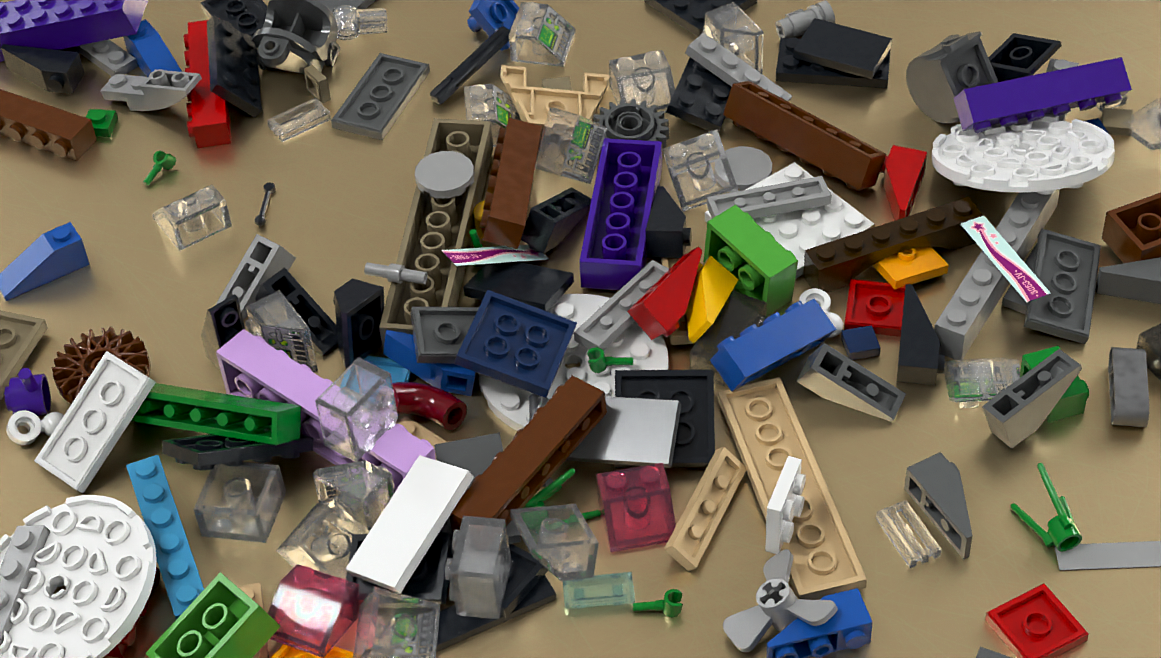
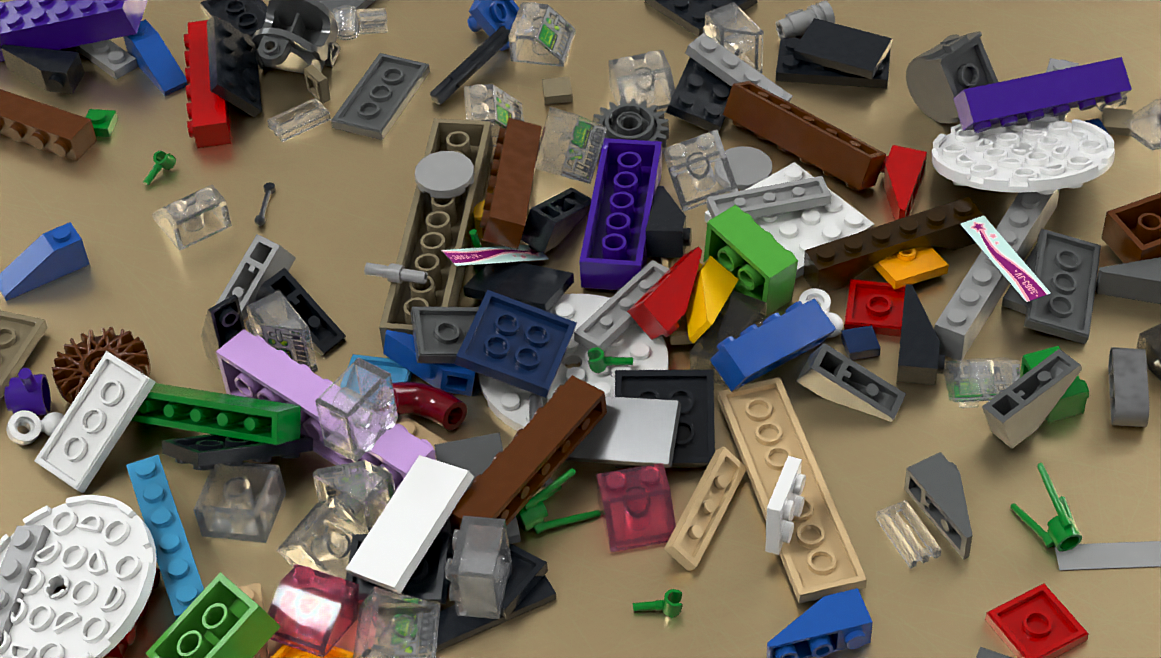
light grey slope [100,69,202,111] -> none
black slope [333,278,385,369] -> none
tan wing [500,65,609,136] -> none
clear slope [510,504,599,581] -> none
clear light blue tile [562,572,635,610] -> none
light grey piece [723,549,838,652] -> none
black slope [988,33,1062,82] -> none

